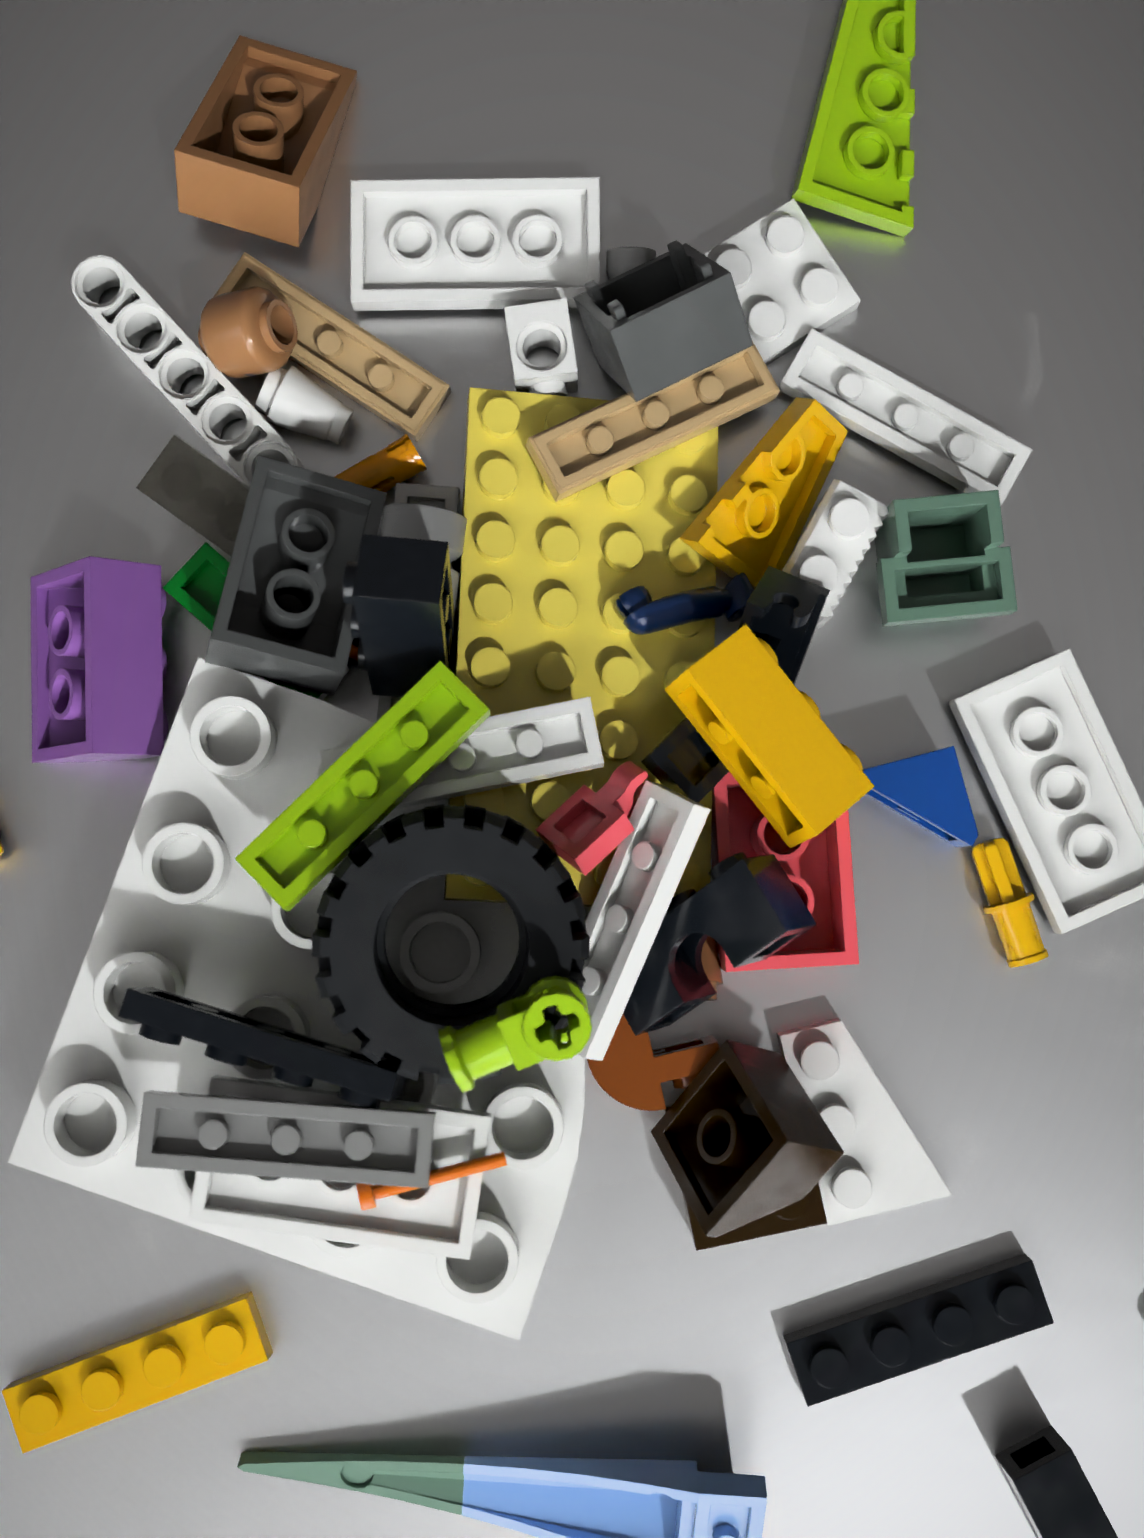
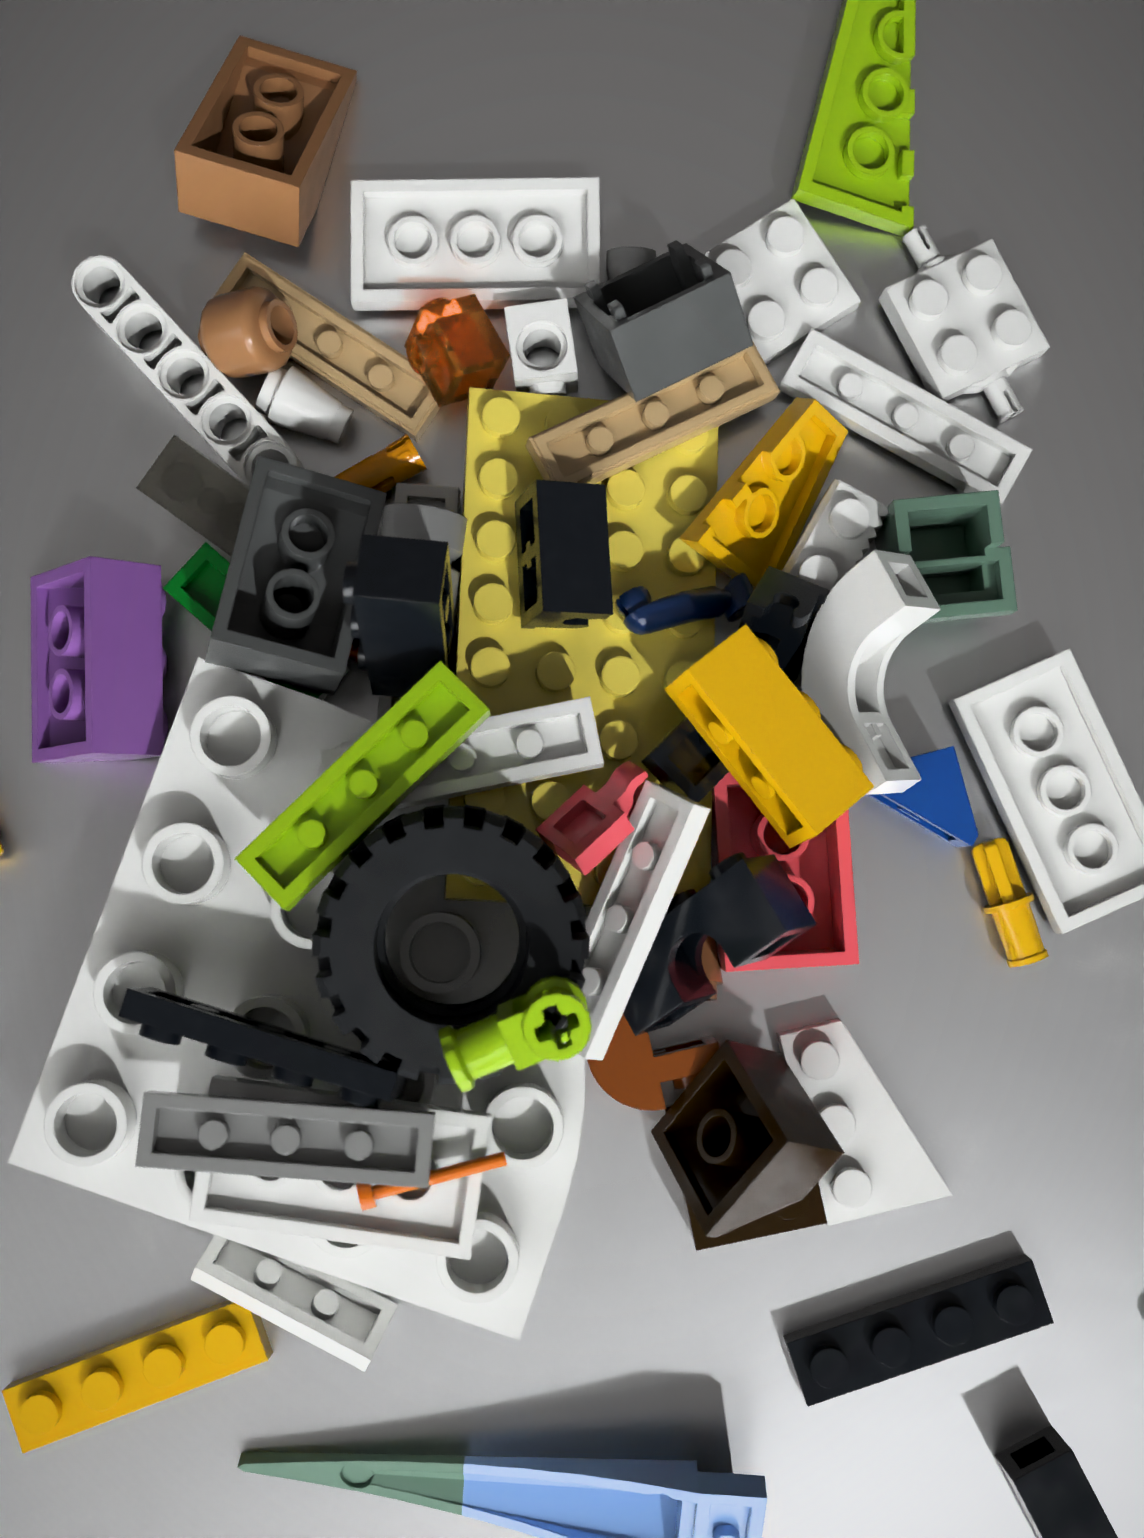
none -> white plate [191,1235,398,1372]
none -> clear orange brick [404,294,510,407]
none -> black hinge [515,480,613,629]
none -> white arch [801,550,941,795]
none -> white plate [878,225,1050,423]

